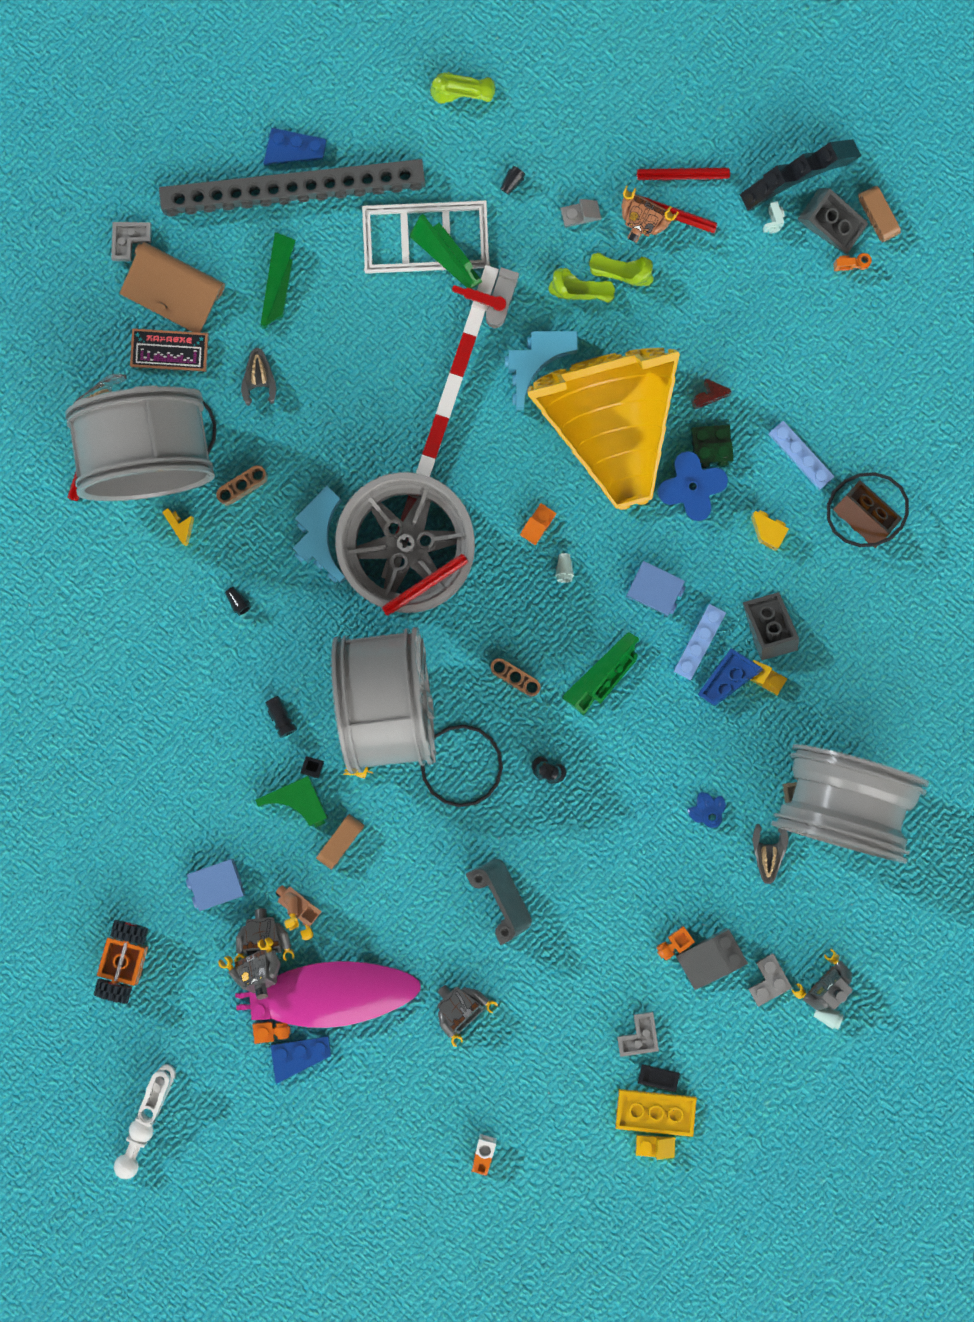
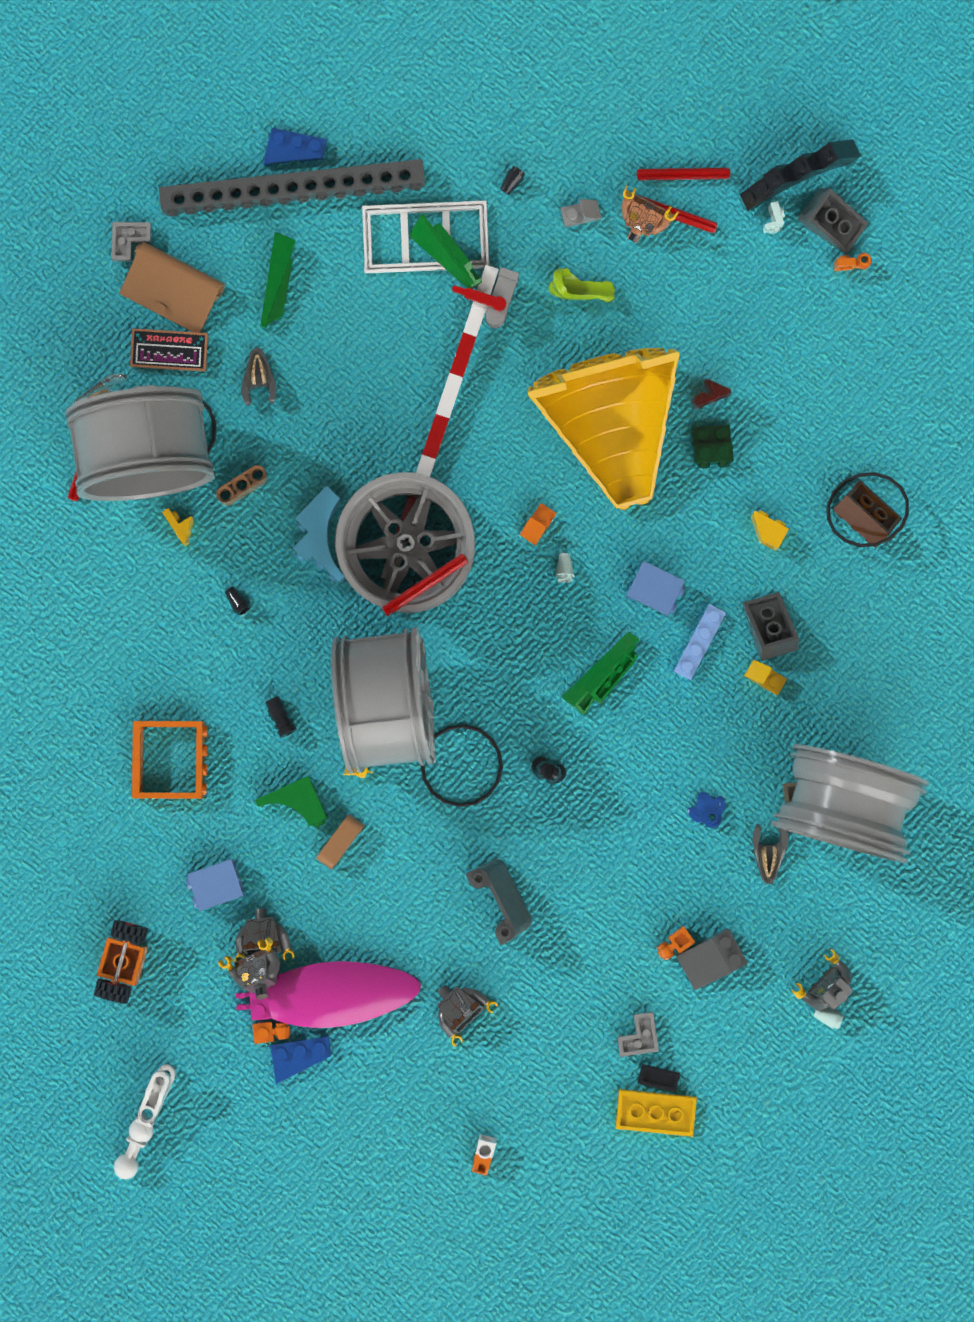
nougat torso [276,885,322,941] -> none
black slope [300,756,324,779] -> none
lime hair [430,72,495,104] -> none
medium nougat beam [491,658,541,697] -> none
medium azure arch [505,331,577,410] -> none
lime hair [589,253,654,286] -> none
yellow slope [635,1135,676,1160] -> none
blue plant [658,451,728,521] -> none
blue wing [698,648,763,706] -> none
light grey plate [748,953,792,1007] -> none
light blue plate [768,421,834,490] -> none
medium nougat beam [858,186,901,242] -> none
none -> orange window [132,721,208,799]

